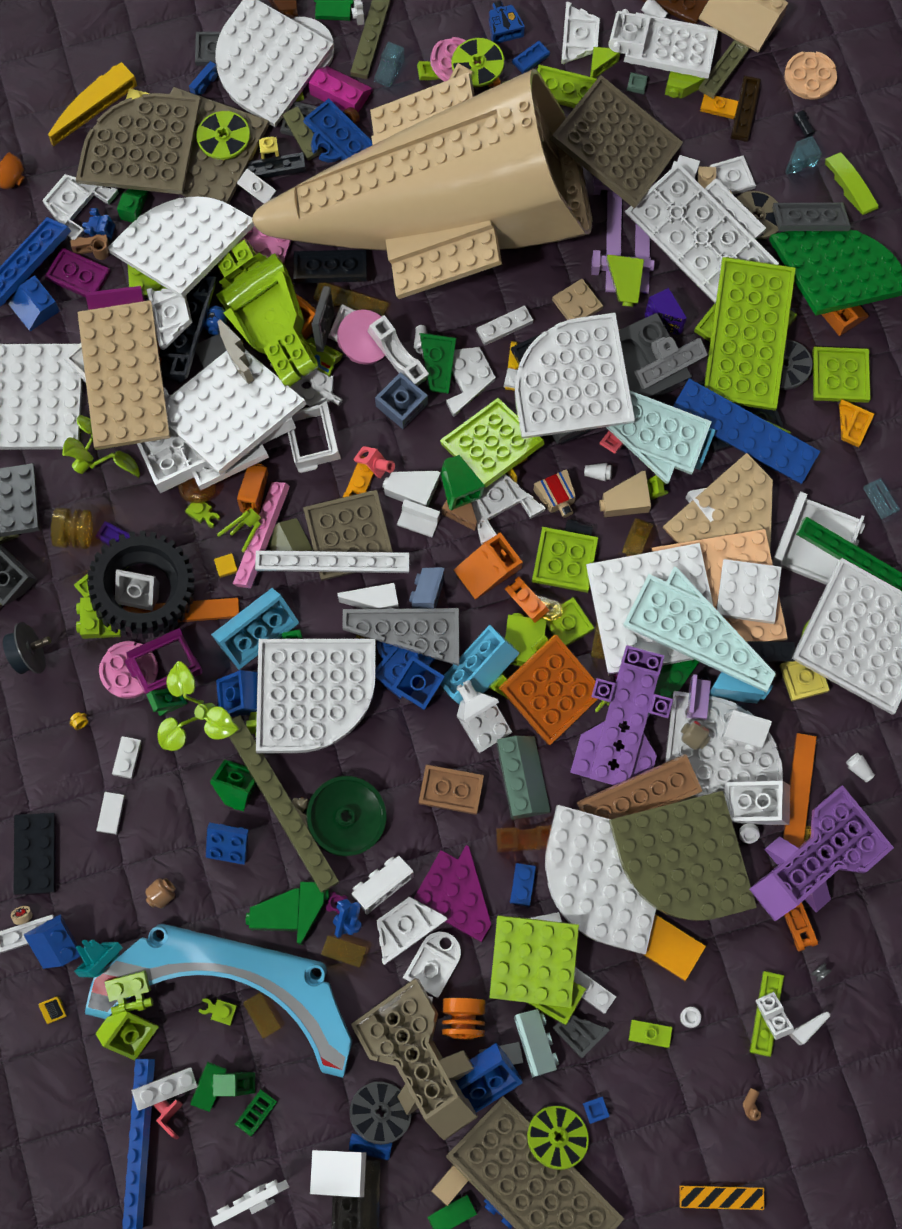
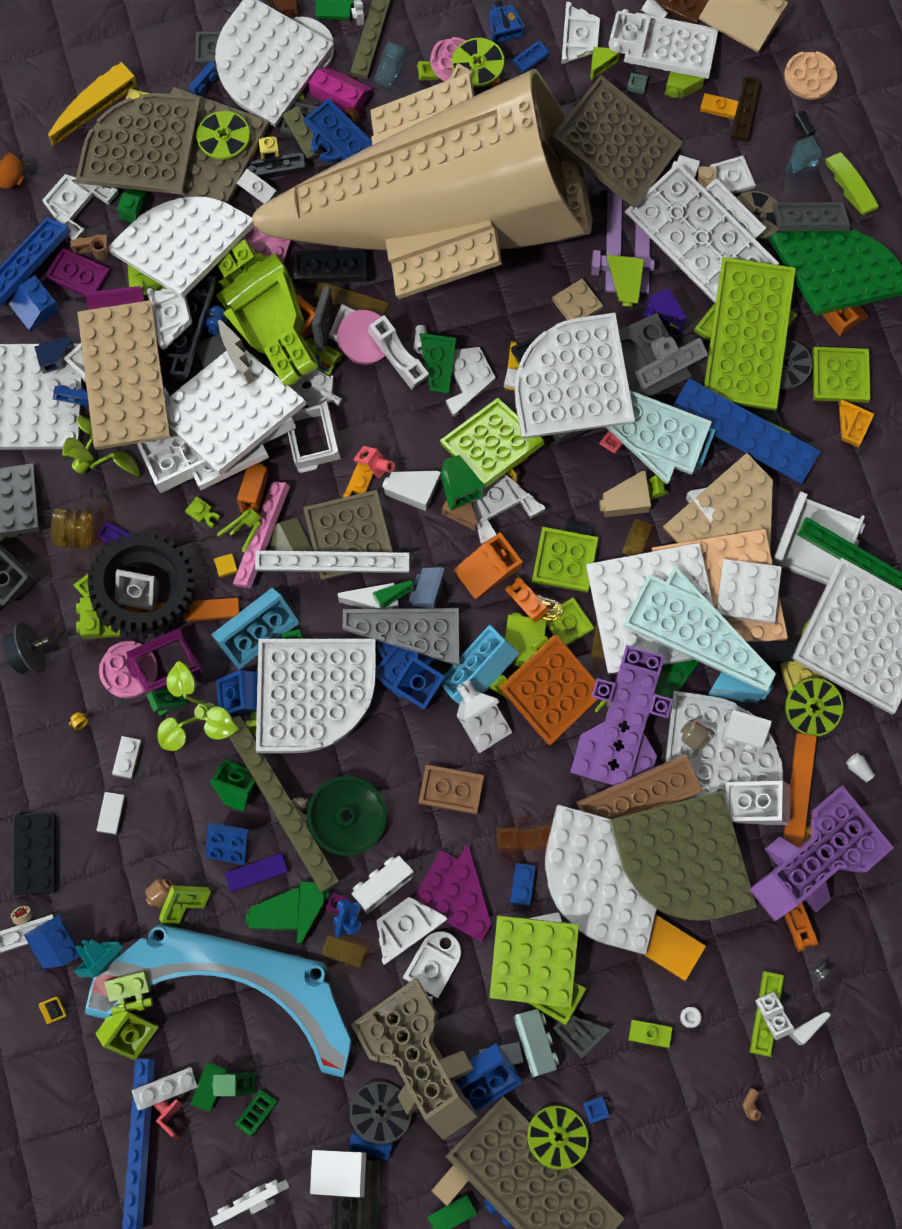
blue piece [82,208,116,240] -> none
clear orange tile [178,477,217,503] -> none
lime plate [199,998,237,1026] -> none
clear yellow tile [243,992,281,1039] -> none
sand blue brick [375,372,428,429] -> none
white panel [397,499,440,538] -> none
orange wheel [442,998,485,1039] -> none
white plate [476,306,533,346] -> none
sand green slope [496,736,550,820] -> none
torso [533,469,575,518] -> none
lime tile [537,65,597,108] -> none
white plate [574,967,616,1014] -> none
white cone [584,463,612,481] -> none
tile [679,1186,764,1210] -> none
lavender panel [686,674,711,720] -> none
olive plate [699,40,749,99] -> none
white tile [739,823,760,844] -> none
clear light blue tile [863,478,900,519] -> none
none -> dark blue slope [34,337,75,374]
none -> blue plate [52,385,89,407]
none -> lime plate [159,886,211,924]
none -> dark purple tile [224,853,288,893]
none -> green slope [373,580,413,609]
none -> lime piece [785,678,843,736]

